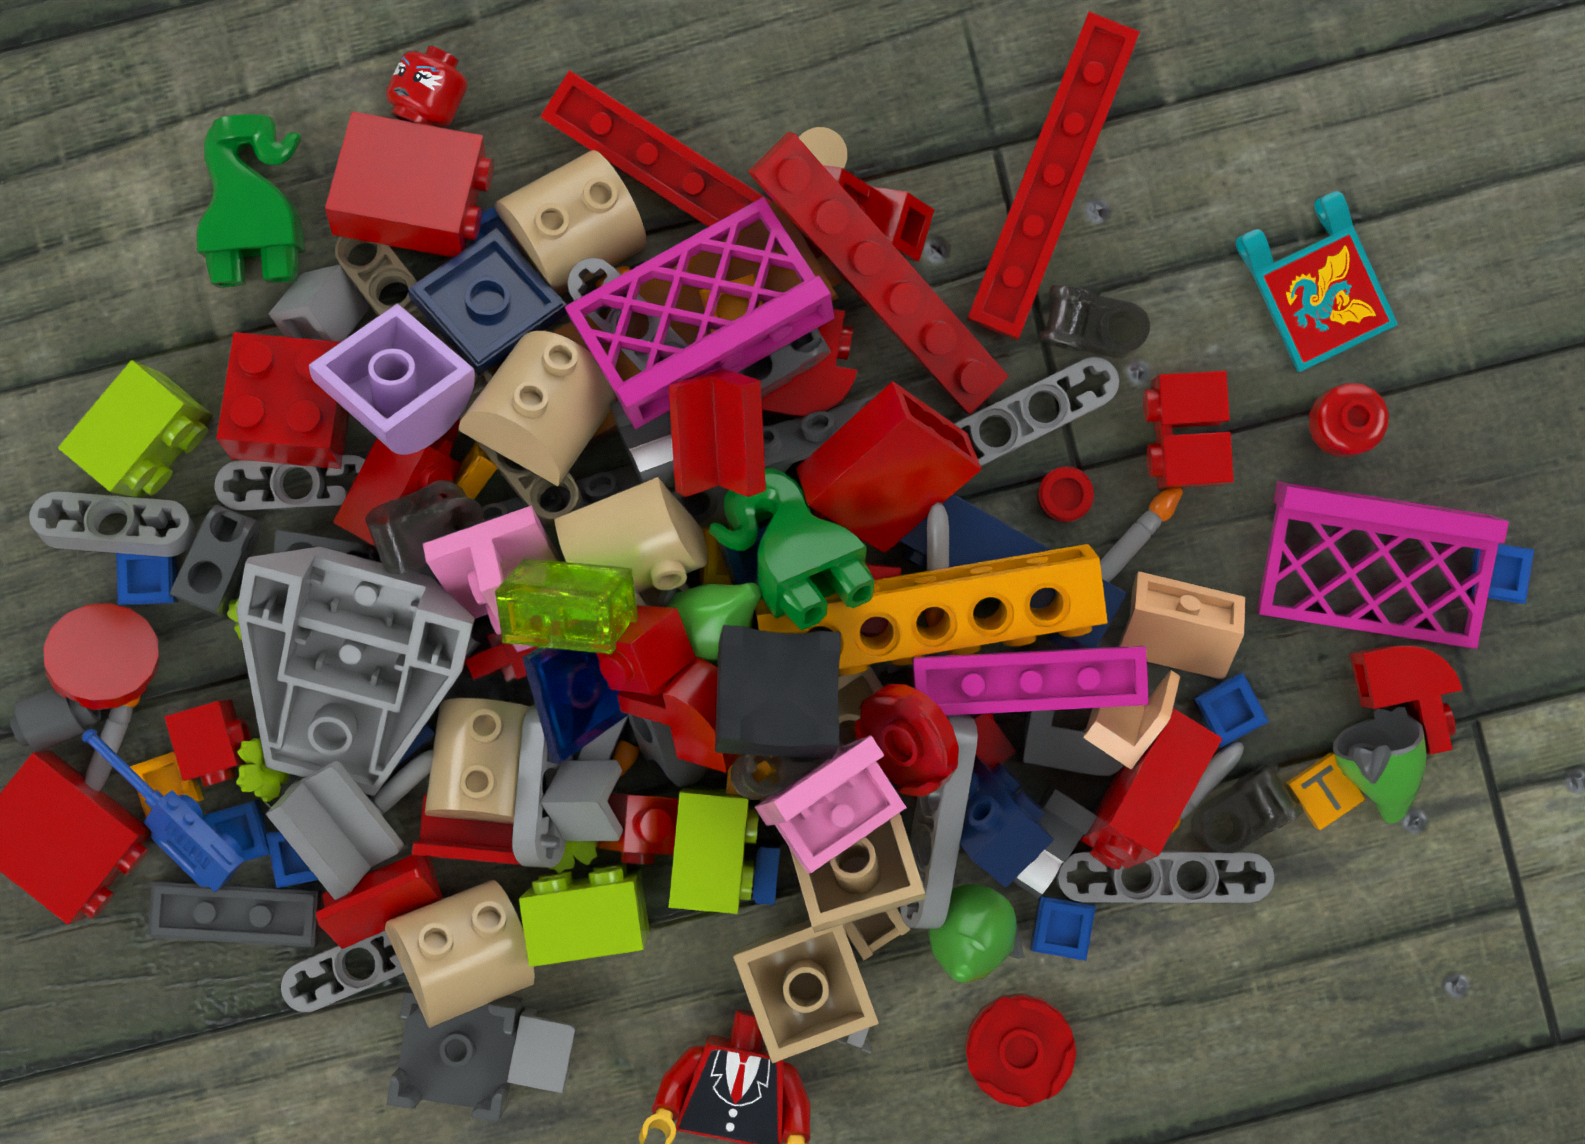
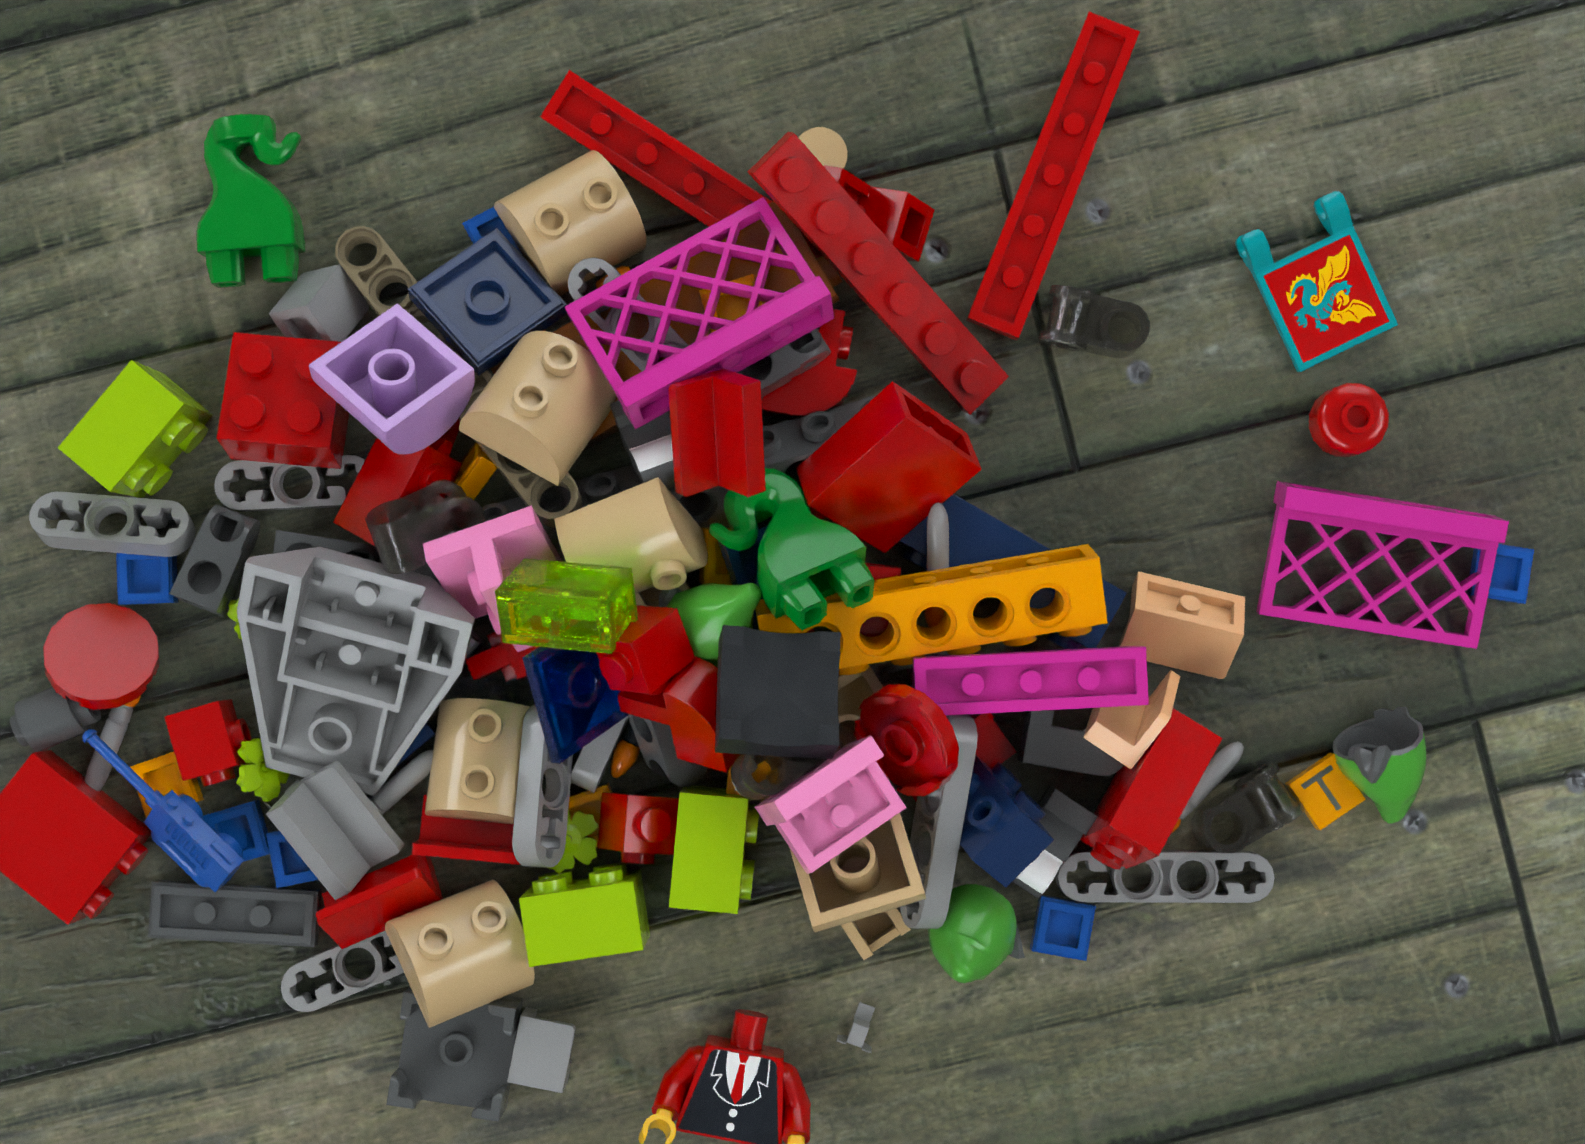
brick [325,111,494,257] -> none
red head [386,46,468,128] -> none
light grey panel [541,760,623,841] -> none
tan brick [733,920,879,1063] -> none
blue tile [753,842,780,905] -> none
light grey beam [955,357,1119,467] -> none
red tile [964,993,1077,1108] -> none
red tile [1037,467,1094,523] -> none
light grey piece [1100,487,1183,582] -> none
red piece [1143,370,1234,489] -> none
blue tile [1191,673,1269,748] -> none
red brick [1349,646,1463,755] -> none

